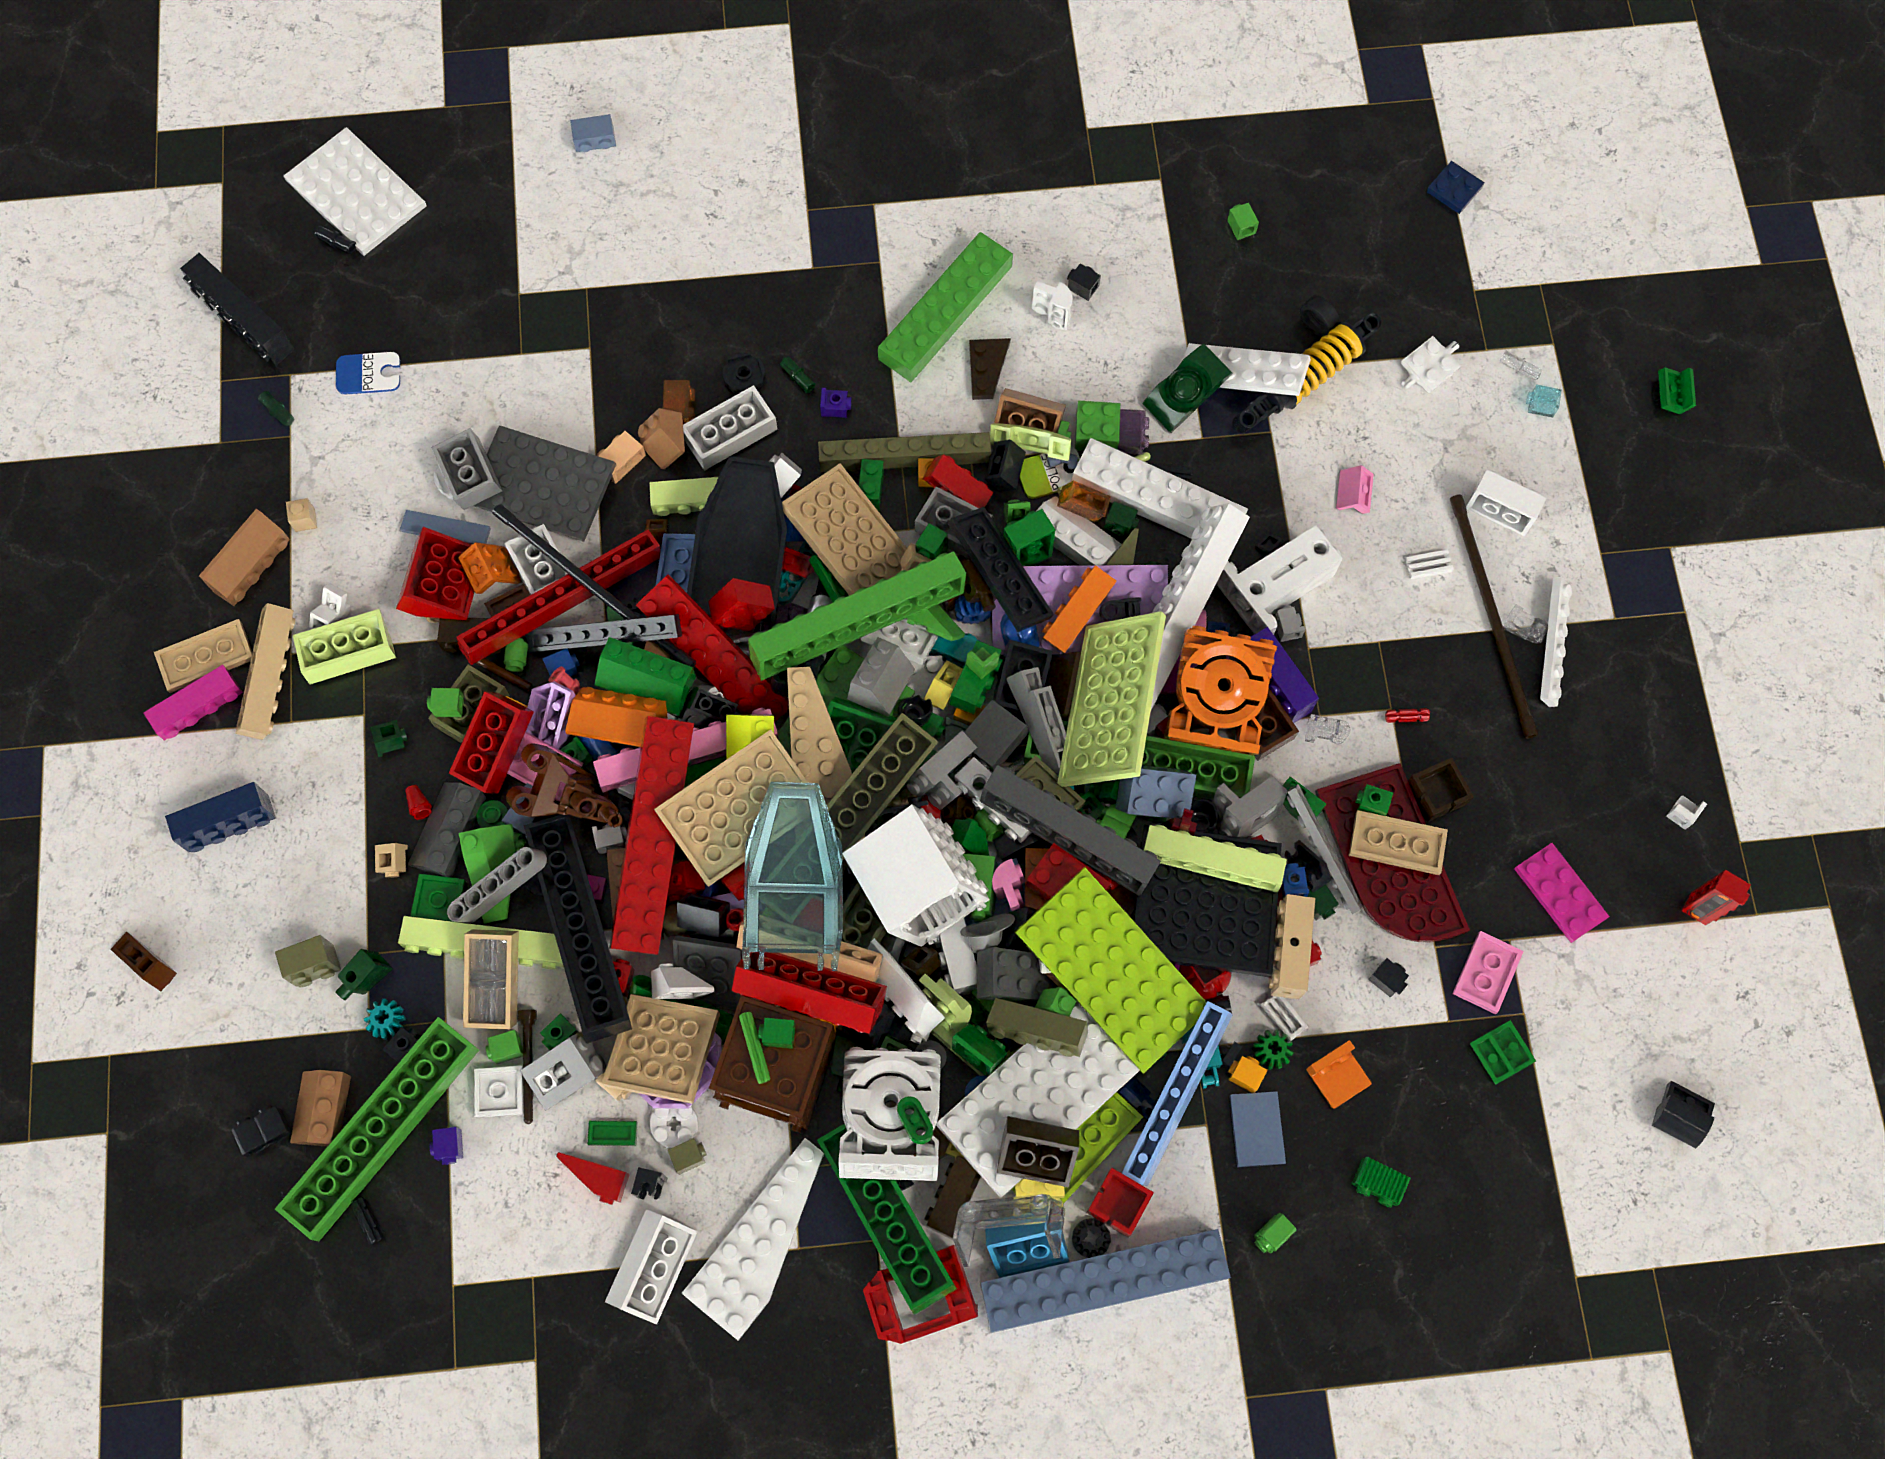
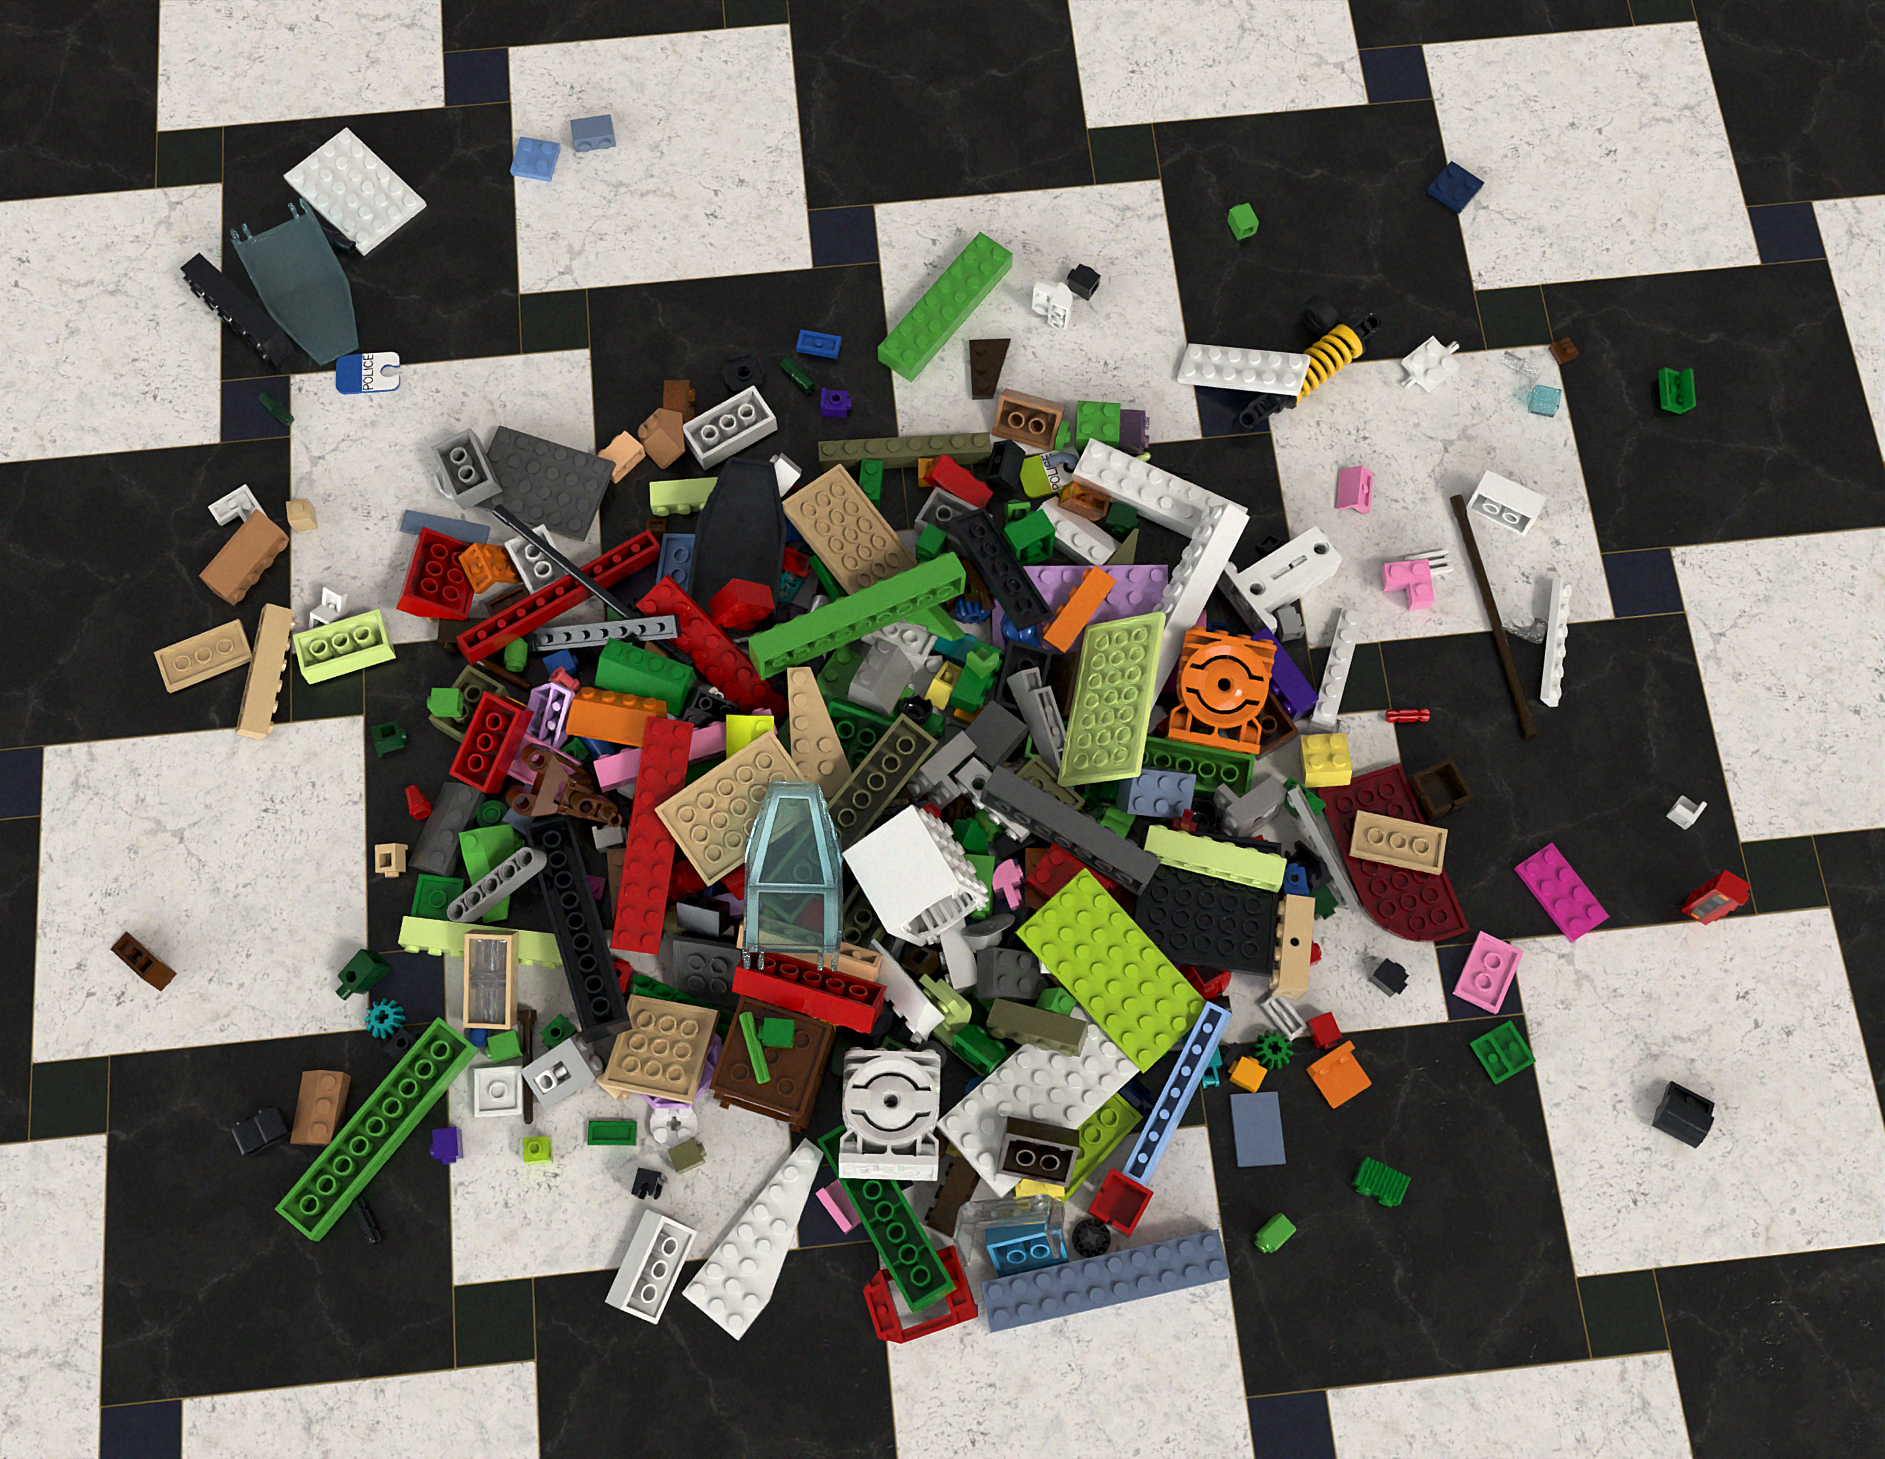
dark pink brick [144,665,243,741] -> none
dark blue brick [165,782,276,853] -> none
olive brick [275,935,341,988] -> none
red slope [556,1152,629,1205] -> none
white slope [651,963,714,999] -> none
red cone [726,908,746,932] -> none
green plate [897,1096,933,1144] -> none
tan panel [900,543,931,571] -> none
yellowish green slope [990,423,1071,461] -> none
black piece [1099,597,1142,622] -> none
dark green slope [1142,343,1233,433] -> none
green brick [1355,784,1393,816] -> none
none -> white plate [208,484,267,526]
none -> clear light blue windscreen [230,198,359,366]
none -> blue plate [468,1028,492,1047]
none -> medium blue plate [510,137,561,182]
none -> lime brick [523,1135,553,1166]
none -> blue plate [796,329,842,359]
none -> bright pink panel [815,1179,862,1234]
none -> light yellow brick [1299,733,1352,788]
none -> red brick [1306,1011,1343,1051]
none -> white plate [1311,607,1363,727]
none -> bright pink brick [1381,559,1435,610]
none -> reddish brown tile [1548,337,1579,365]

